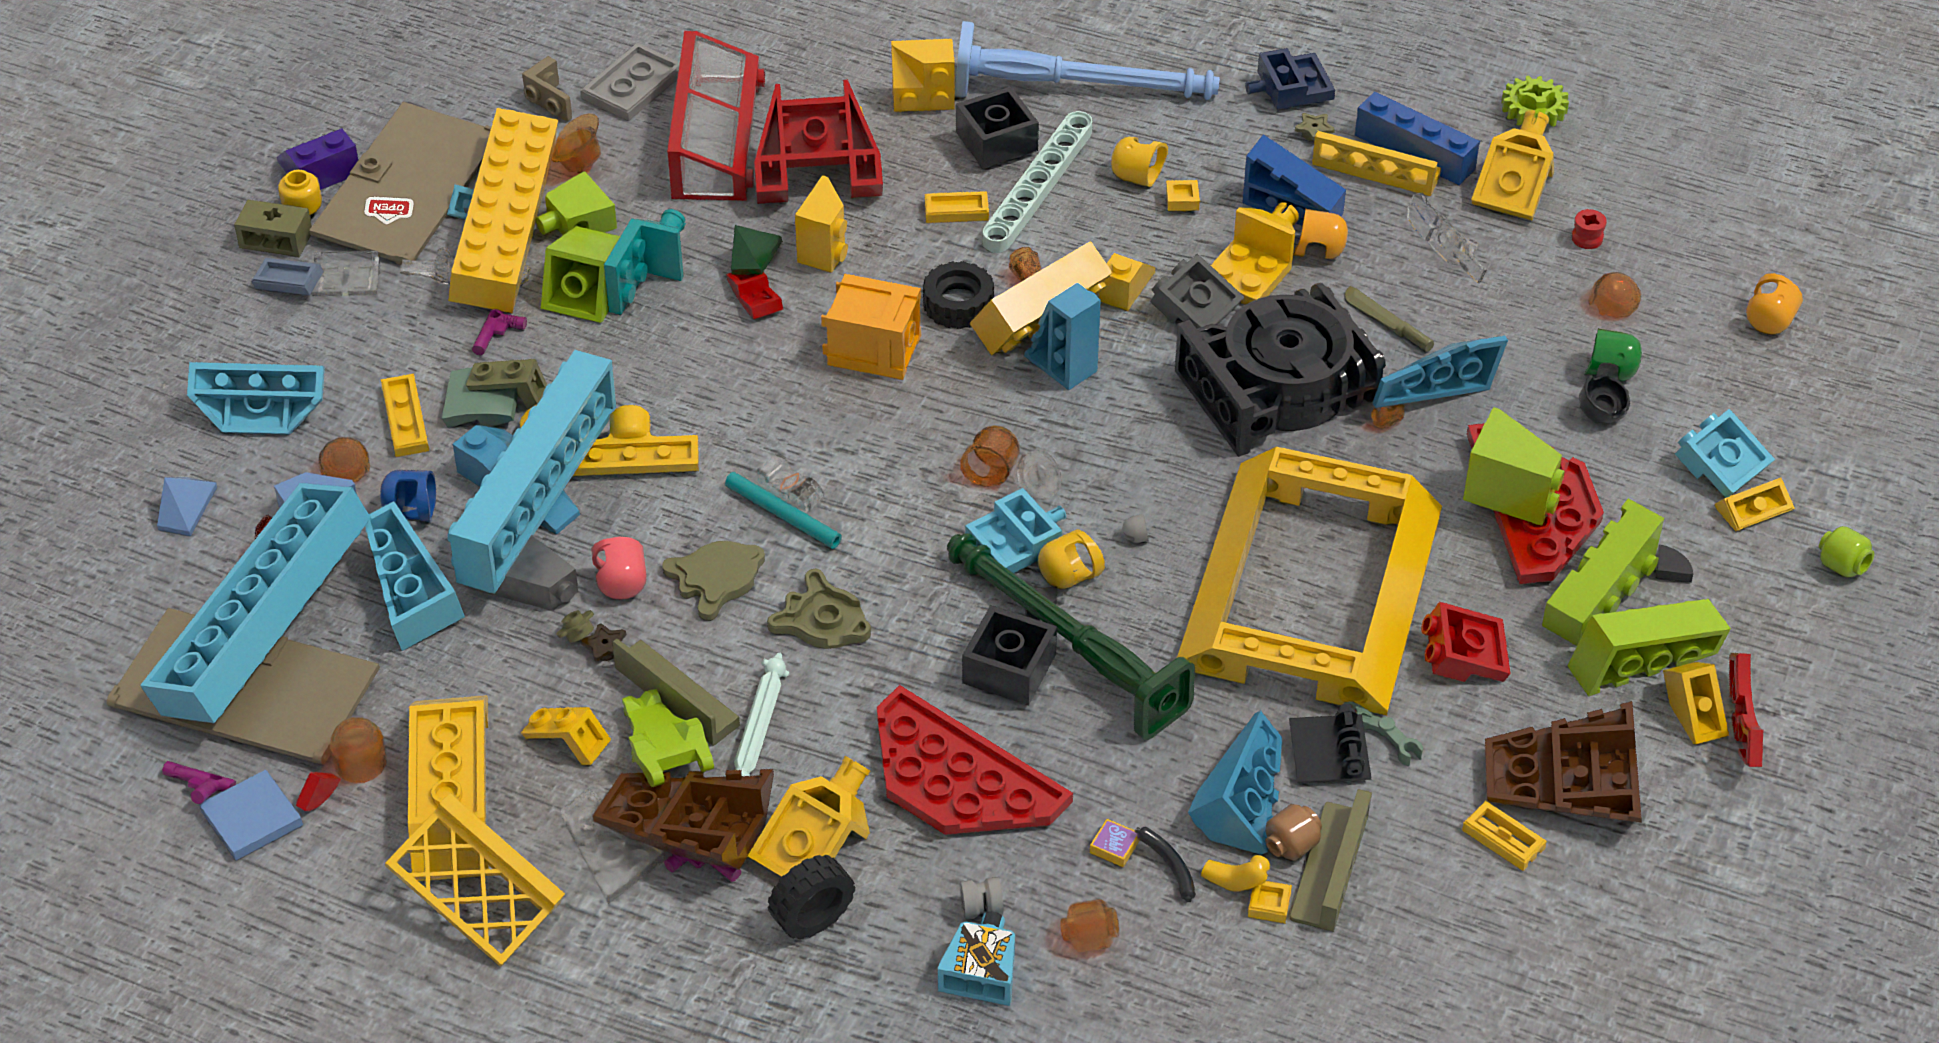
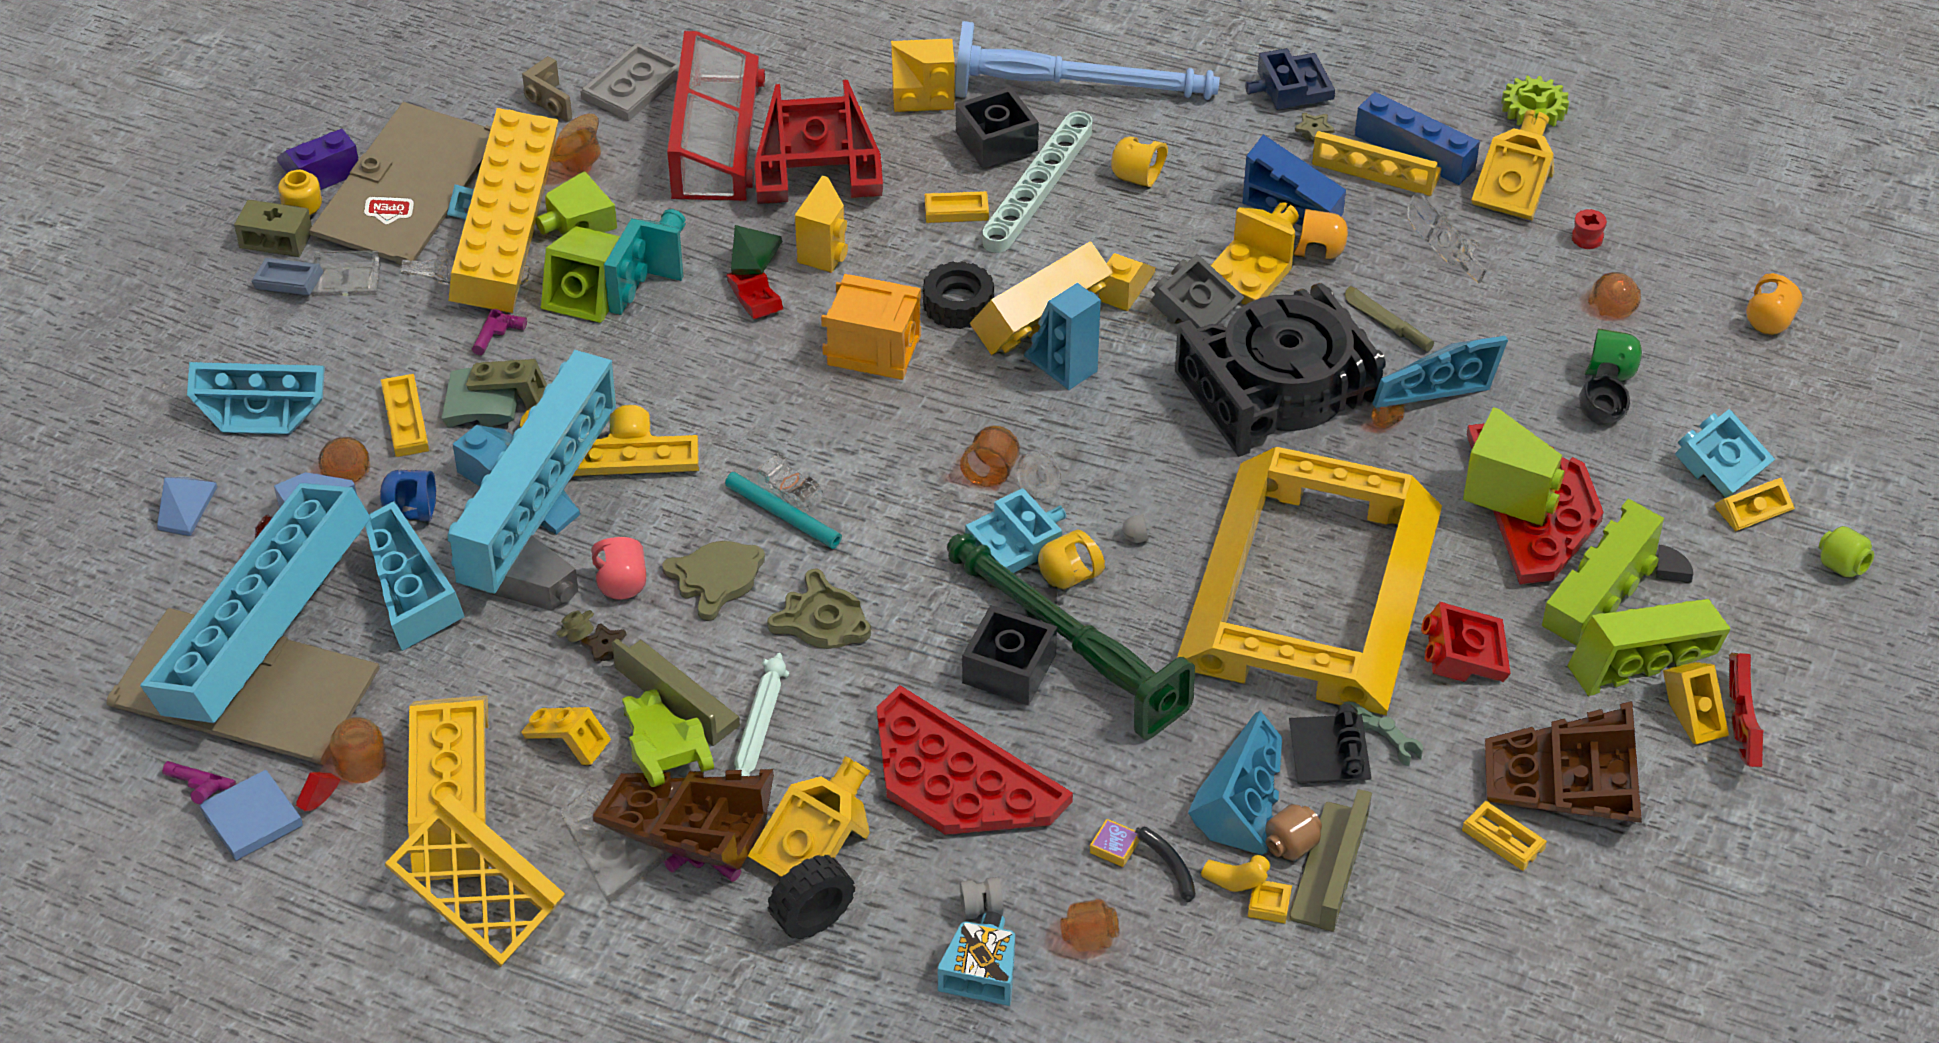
clear orange cone [1009,247,1042,282] -> none
yellow plate [1166,180,1200,211] -> none

